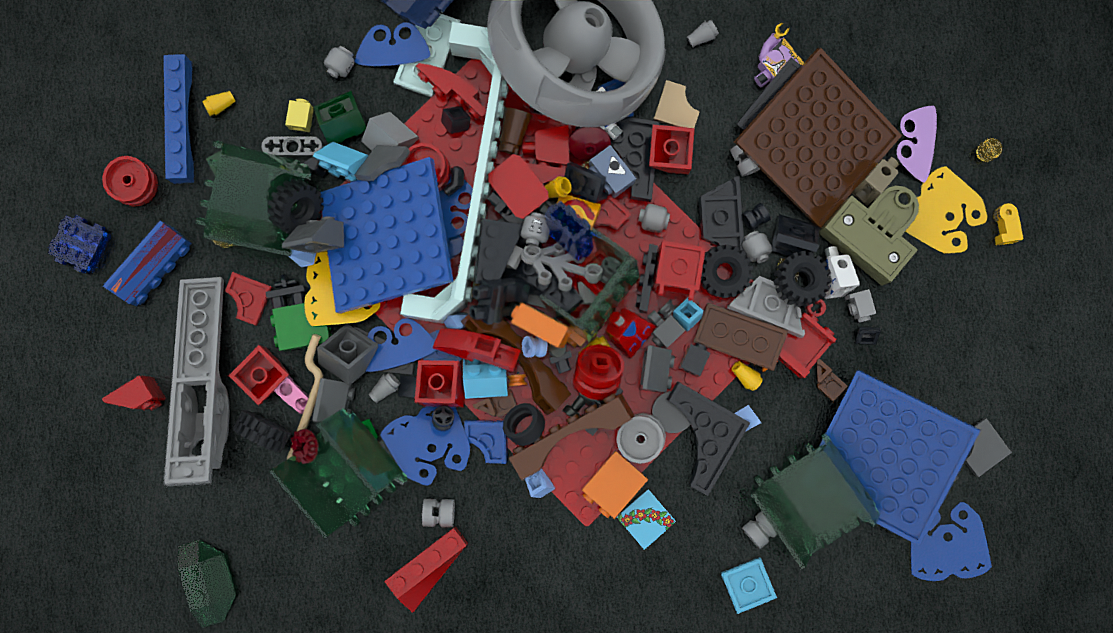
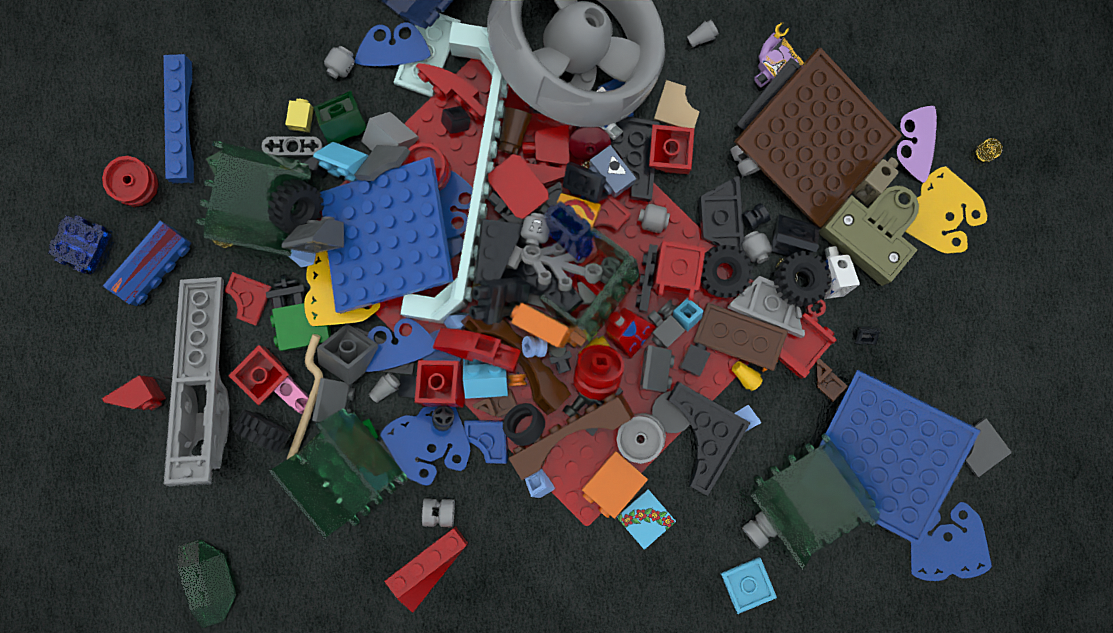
yellow cone [202,91,235,116] -> none
dark red gear [290,429,318,464] -> none
black arm [442,166,465,197] -> none
yellow cone [544,176,571,198] -> none
light grey brick [844,289,876,323] -> none
yellow leg [994,203,1023,245] -> none

